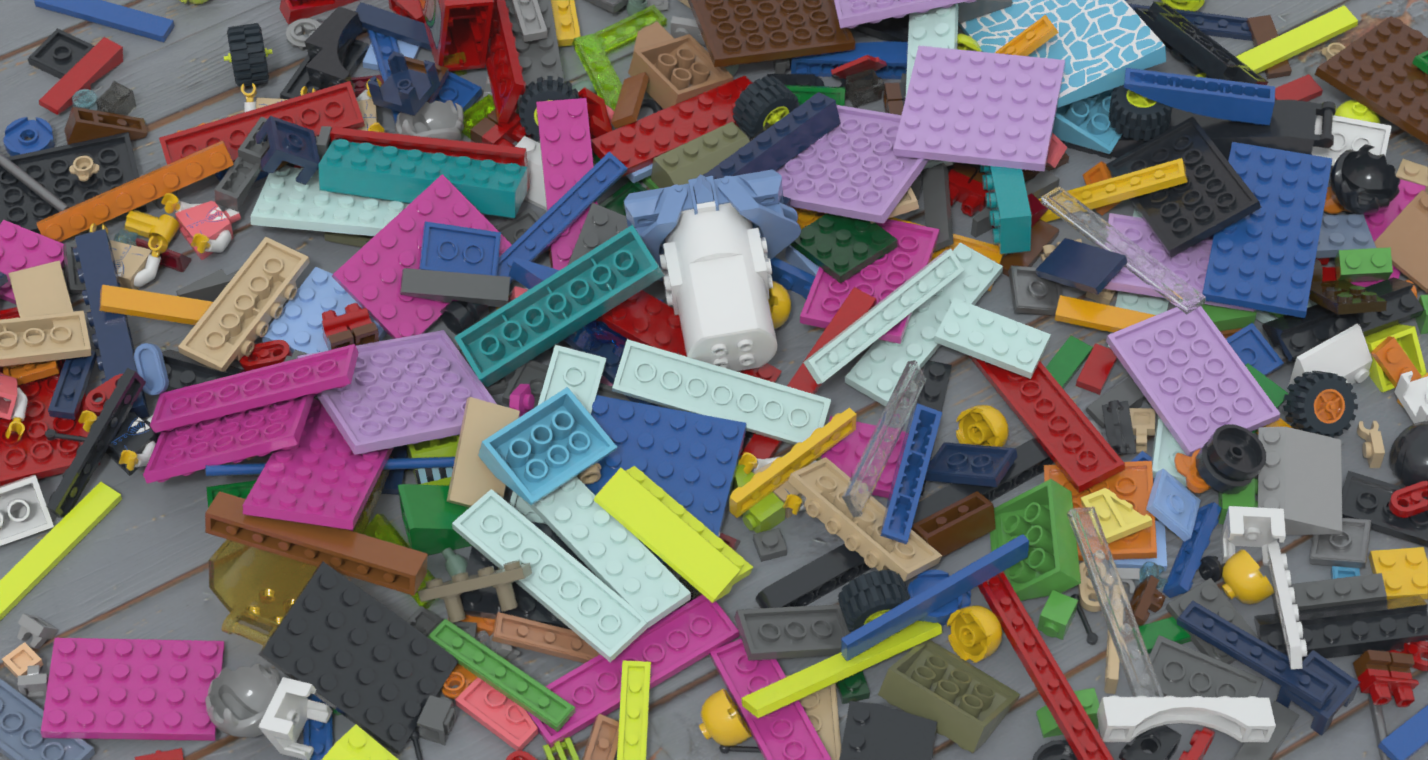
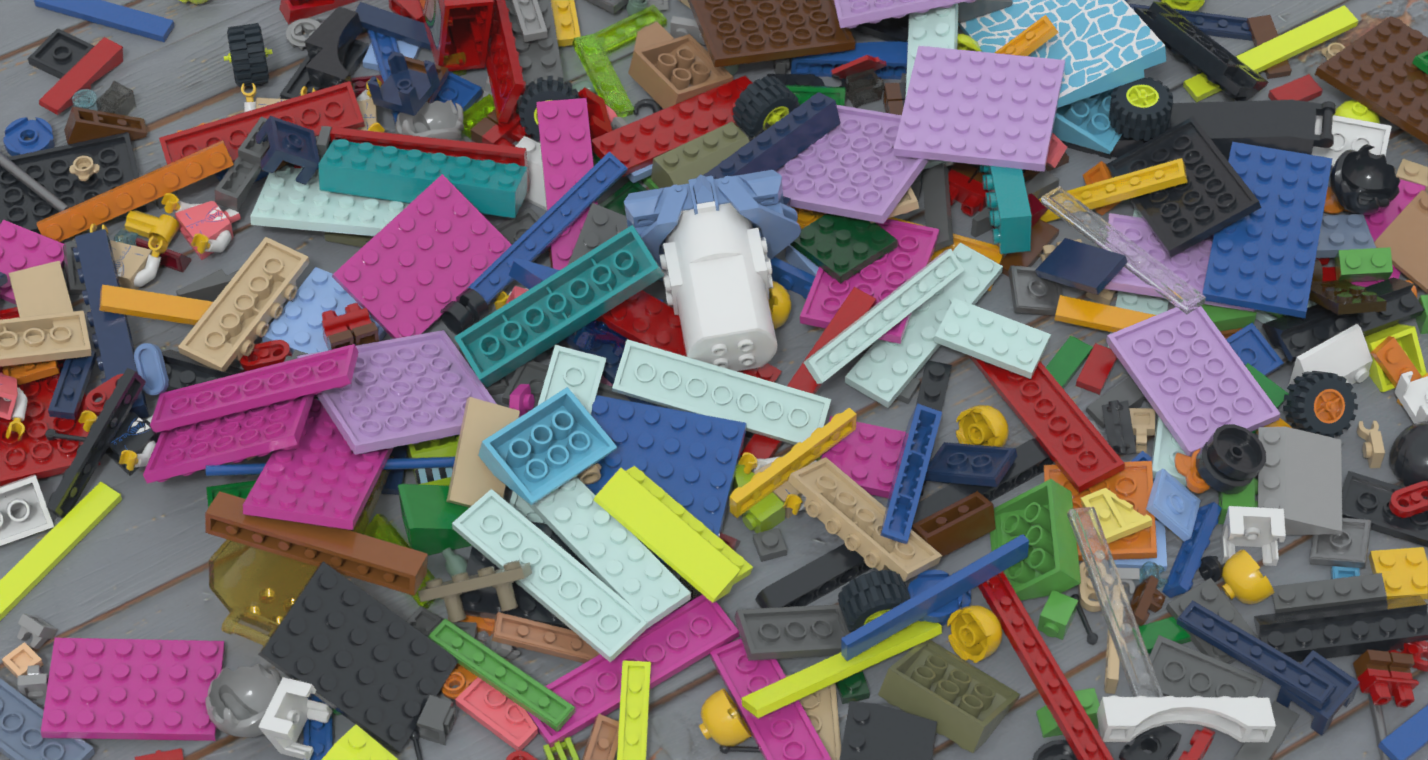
dark grey slope [400,268,510,308] -> none
blue tile [419,221,501,276] -> none
dark orange tile [611,72,649,129] -> none
clear tile [842,360,926,517] -> none
blue slope [1124,68,1275,125] -> none
white plate [1268,543,1307,669] -> none

